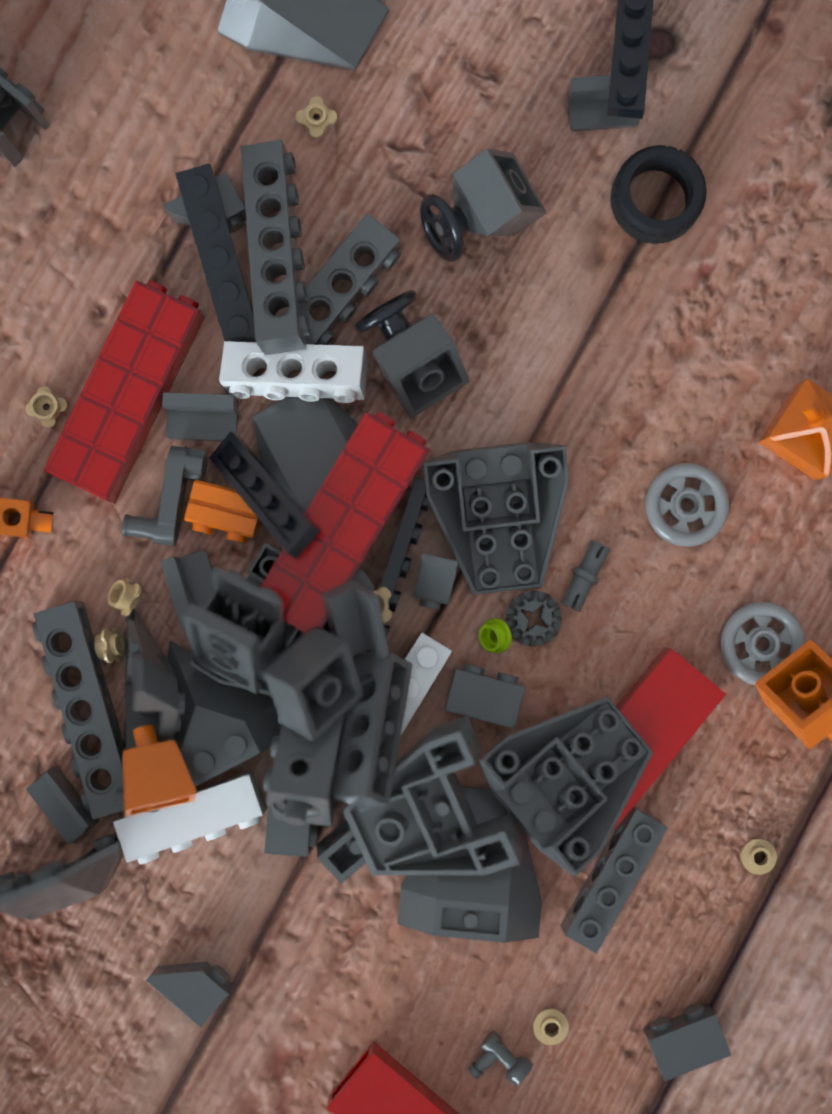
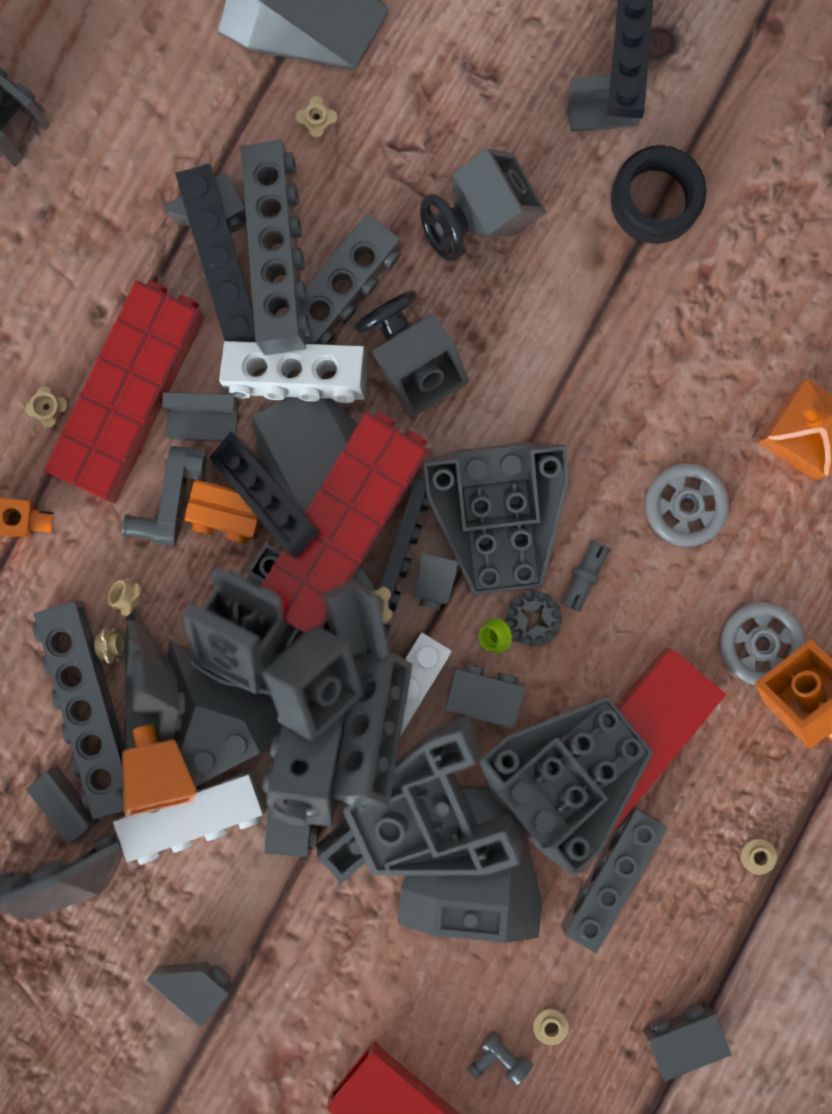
dark grey panel [161,550,215,629] -> none

